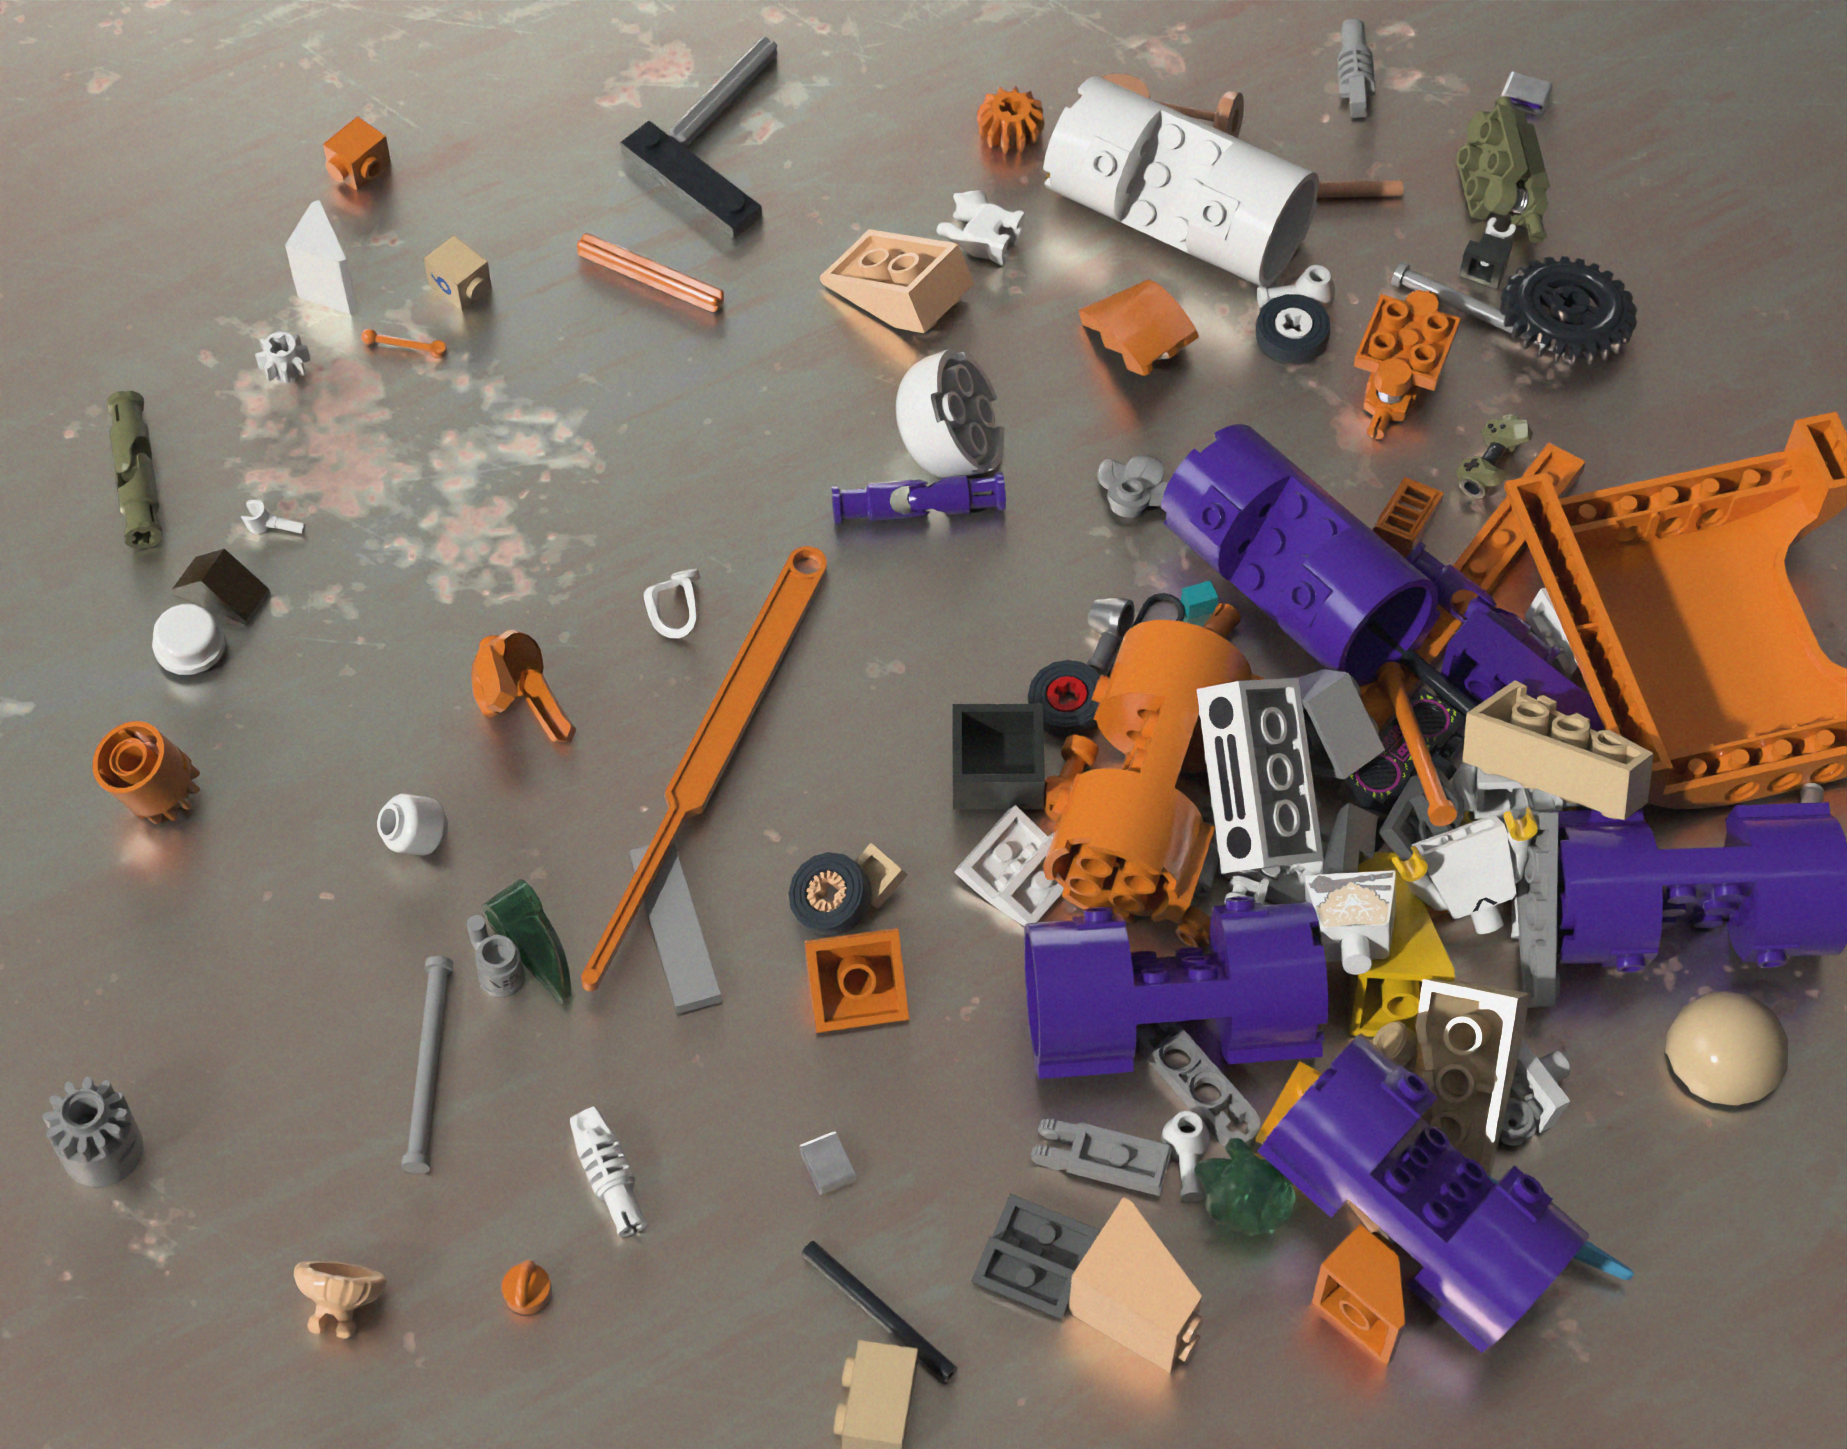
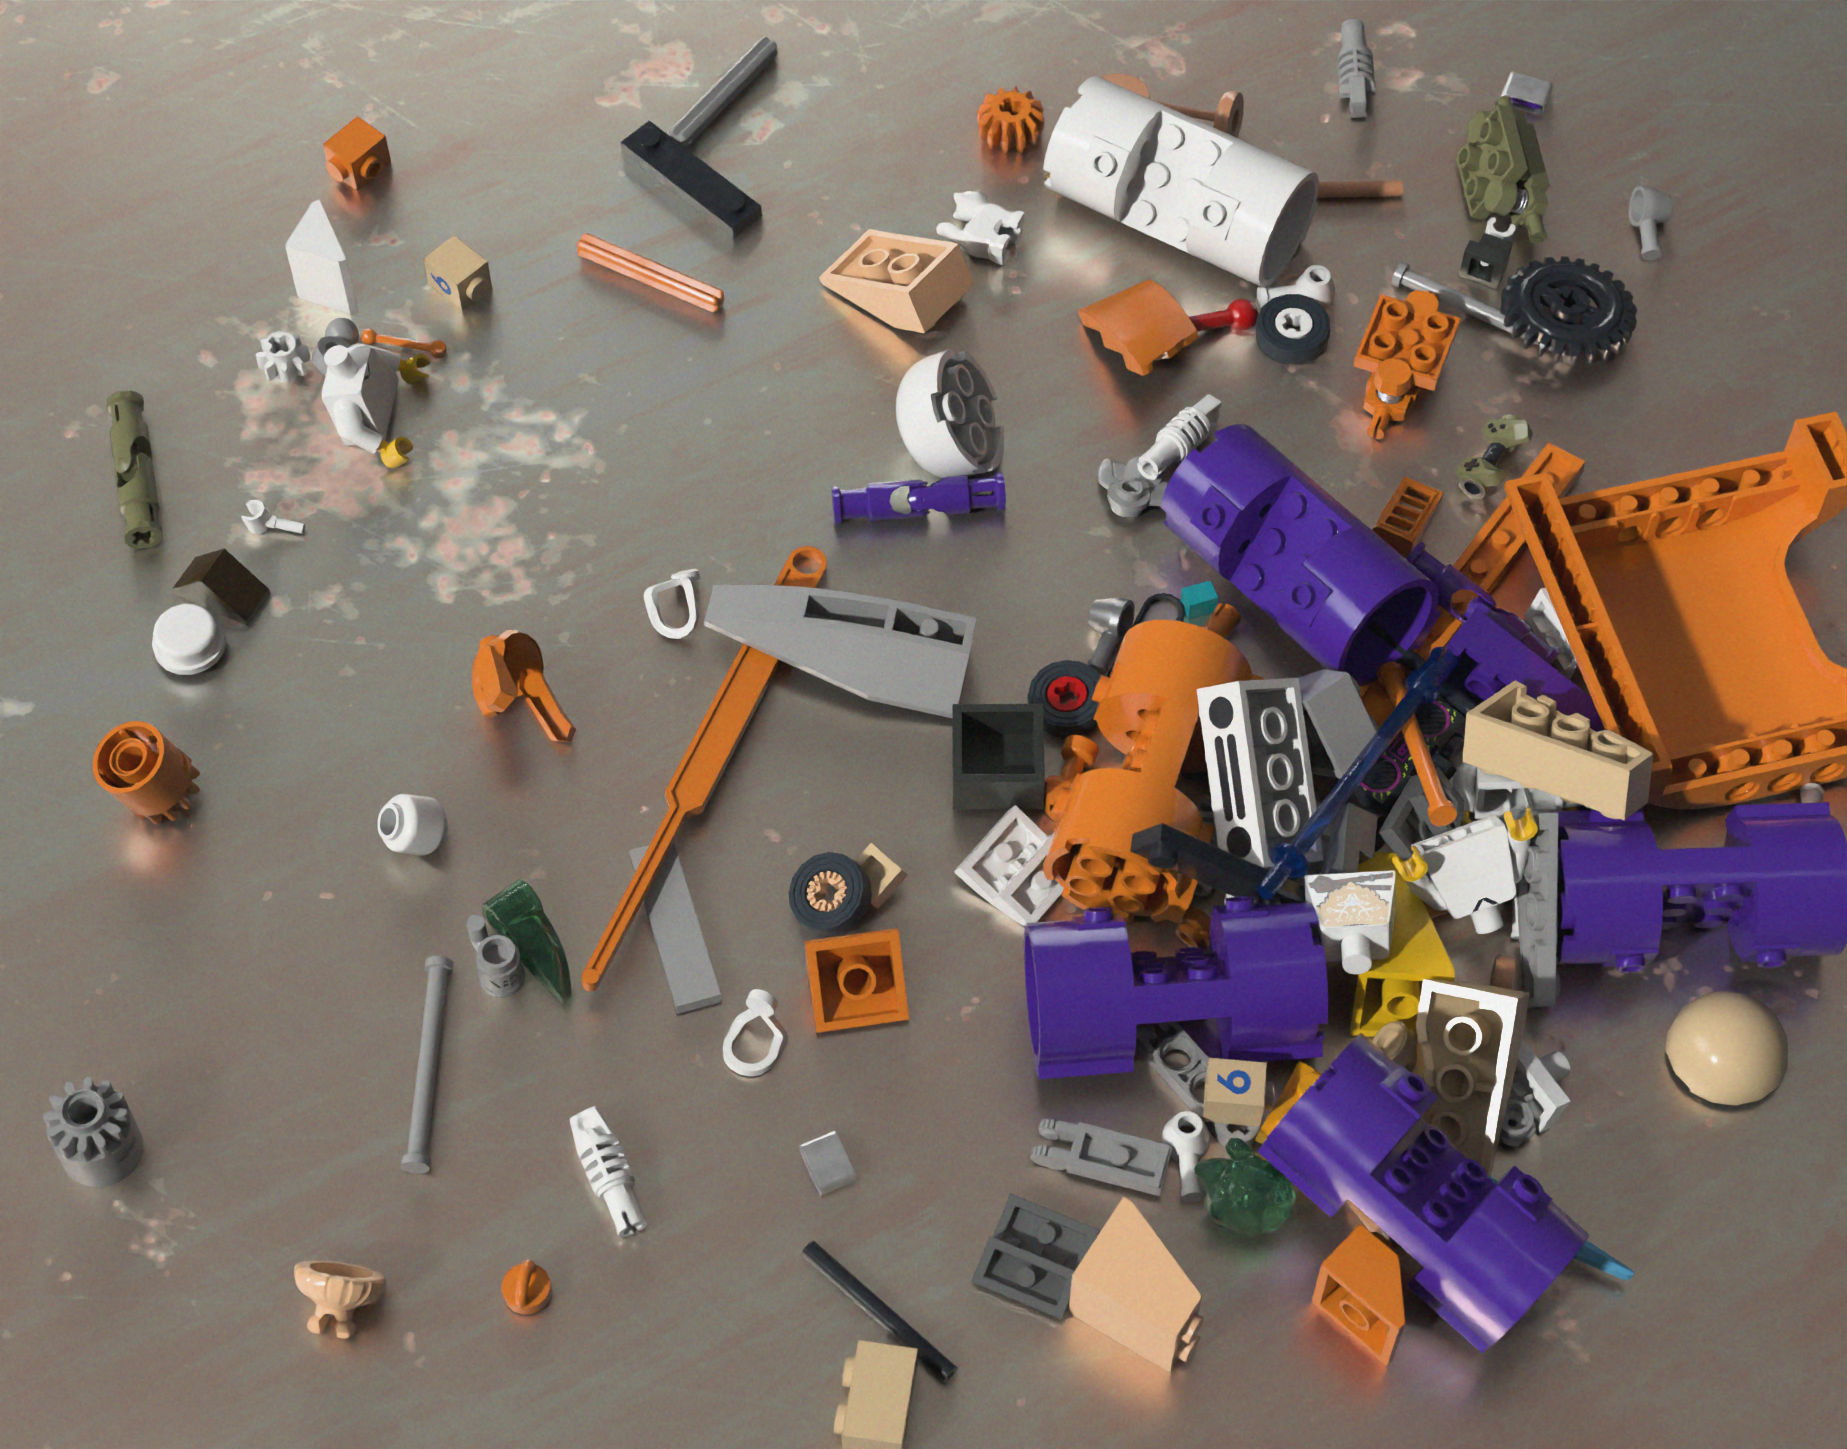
none -> light grey plate [312,317,359,376]
none -> white torso [322,343,431,468]
none -> light grey wedge [704,584,977,718]
none -> white piece [722,989,788,1076]
none -> black plate [1130,823,1306,905]
none -> white hinge [1137,394,1222,480]
none -> red bar [1189,299,1259,332]
none -> tan brick [1203,1057,1274,1127]
none -> clear blue bar [1256,647,1458,900]
none -> nougat tile [1490,954,1516,990]
none -> light grey bar [1629,186,1673,260]

